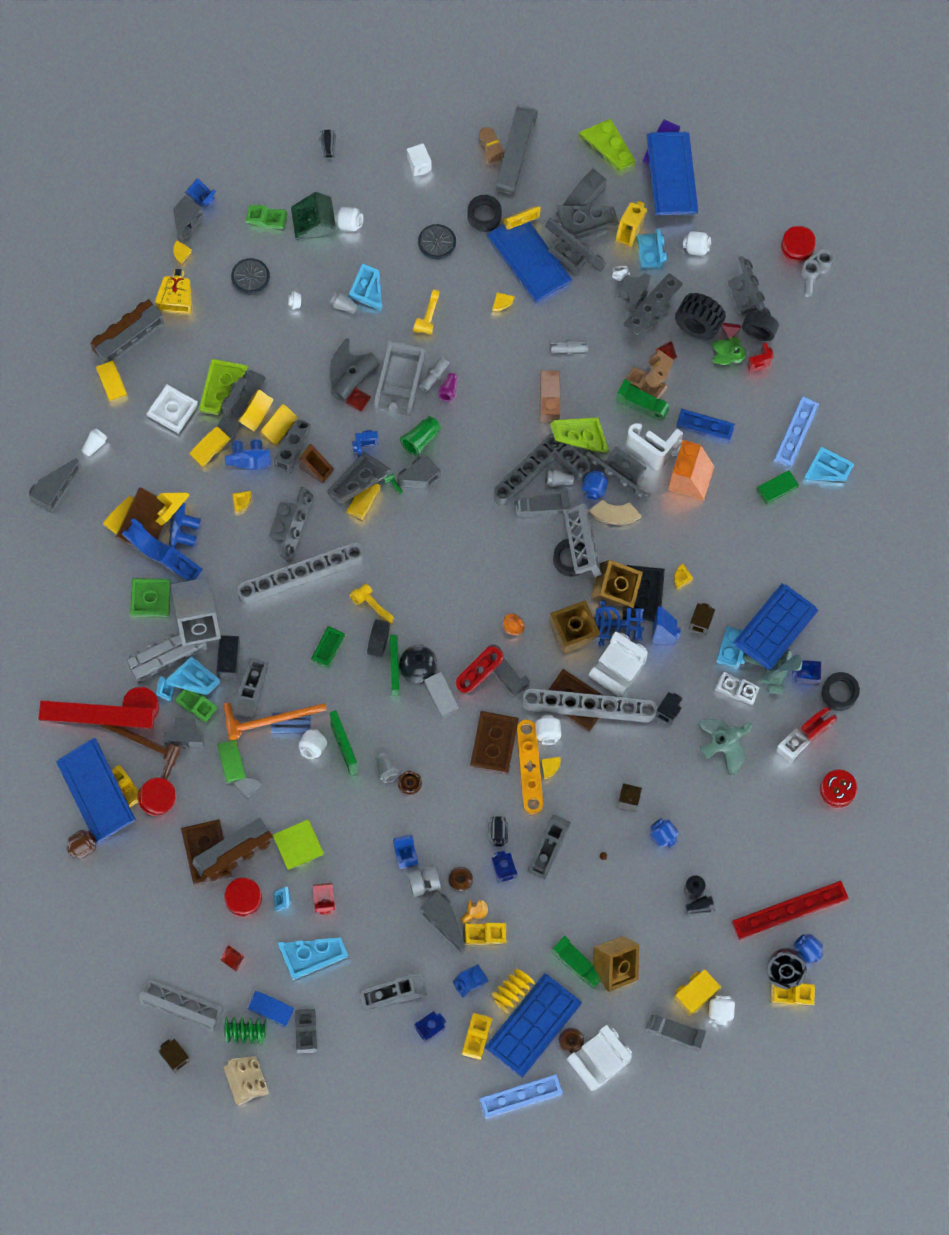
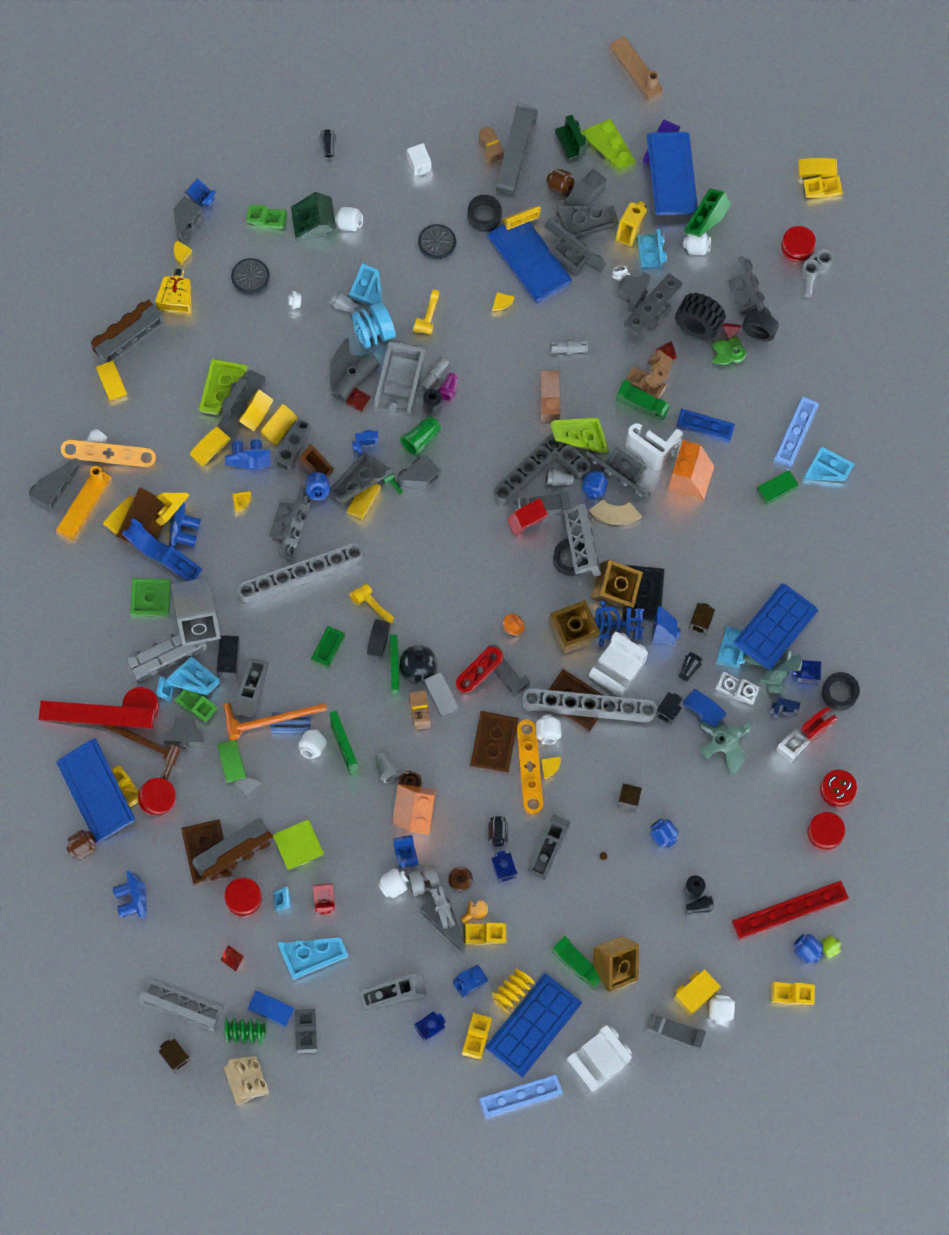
white plate [146,384,199,434] -> none
reddish brown plate [559,1028,584,1053] -> none
yellow tile [674,563,693,590] -> none
red bracket [747,342,774,371] -> none
black cylinder [767,948,807,989] -> none
none -> light orange piece [56,466,112,541]
none -> light orange piece [61,439,156,467]
none -> blue connector [113,871,147,919]
none -> blue head [305,472,330,500]
none -> medium azure wheel [351,302,395,349]
none -> white head [379,869,409,898]
none -> orange slope [392,784,437,835]
none -> medium nougat leg [409,691,431,730]
none -> black brick [423,389,442,414]
none -> light grey pin [431,887,455,929]
none -> red slope [507,498,548,536]
none -> reddish brown head [546,169,575,195]
none -> dark green bracket [555,115,588,160]
none -> medium nougat piece [609,36,663,101]
none -> black cone [678,652,703,682]
none -> blue slope [683,689,727,728]
none -> green slope [684,188,731,237]
none -> dark blue bracket [770,697,801,721]
none -> yellow slope [799,158,838,179]
none -> yellow slope [803,176,843,198]
none -> red head [807,812,846,851]
none -> lime piece [820,935,842,958]

